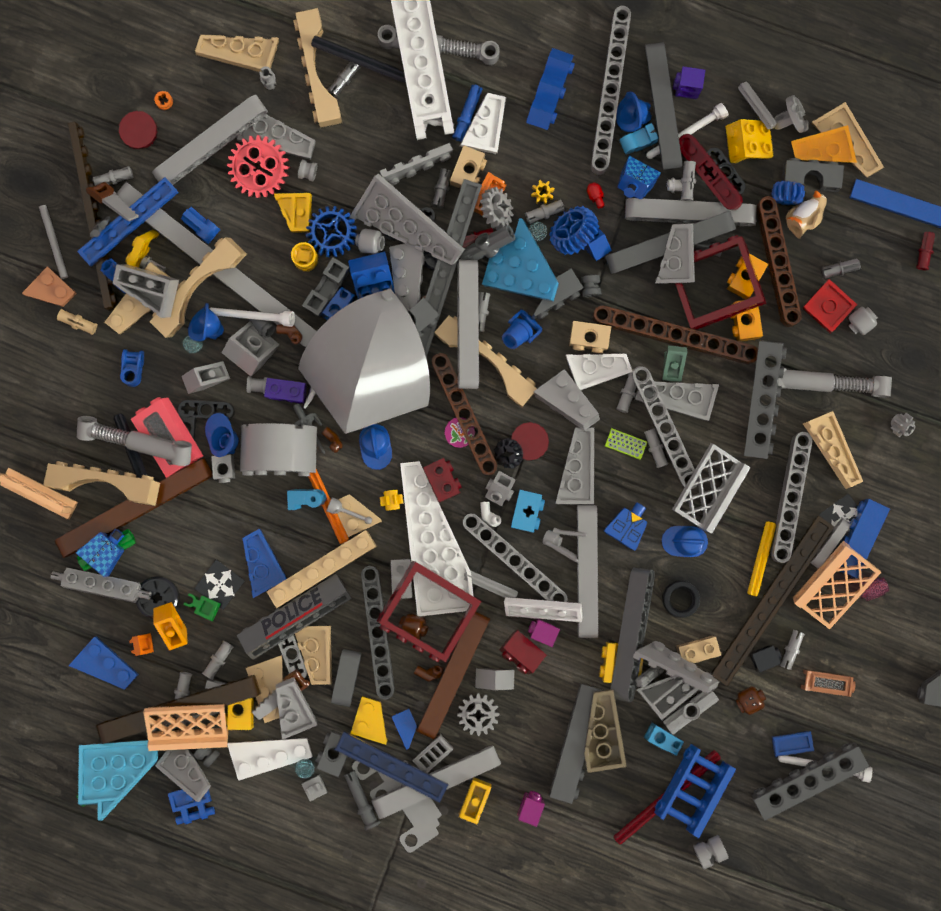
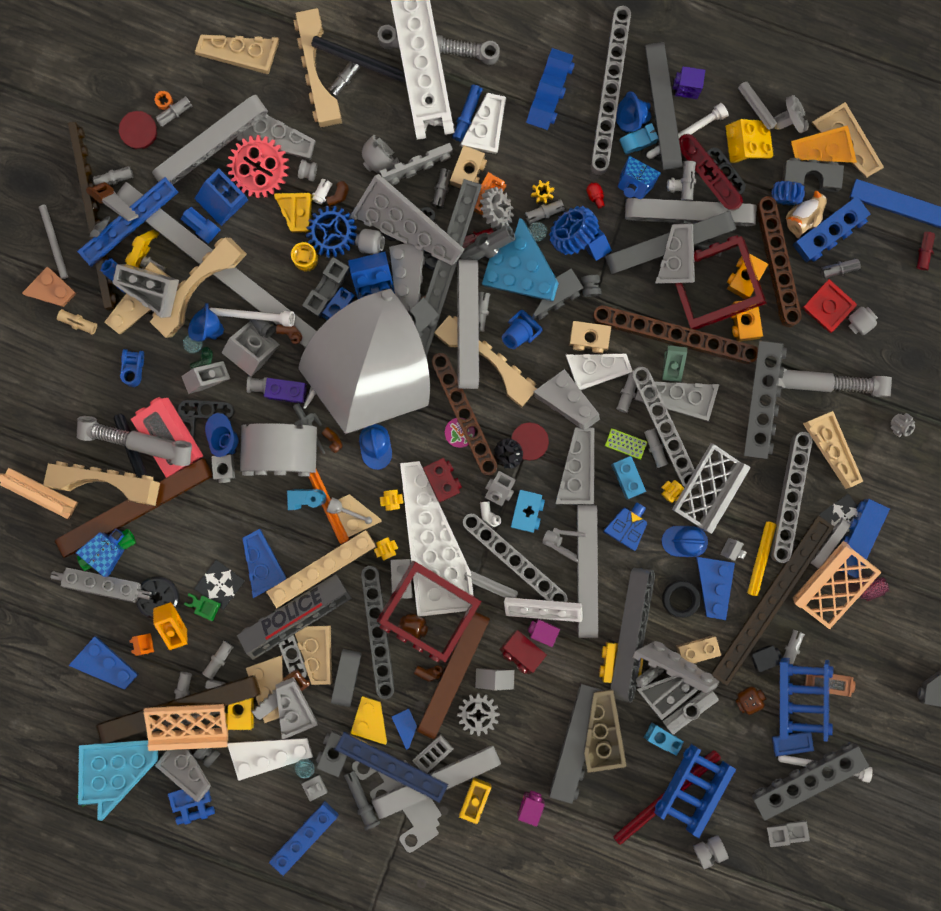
light grey pin [259,66,276,90] -> none
none -> light grey axle [156,96,193,126]
none -> clear green arm [190,347,213,369]
none -> blue slope [194,168,248,226]
none -> blue brick [269,801,339,876]
none -> white pin [312,179,332,205]
none -> reddish brown arm [326,181,349,207]
none -> light grey cylinder [362,135,399,173]
none -> yellow gear [374,537,398,561]
none -> dark azure brick [611,456,646,500]
none -> yellow gear [661,480,684,503]
none -> blue wing [696,557,735,620]
none -> light grey tile [720,538,747,561]
none -> light grey slope [767,820,810,847]
none -> blue fence [780,658,833,742]
none -> blue brick [793,197,871,263]

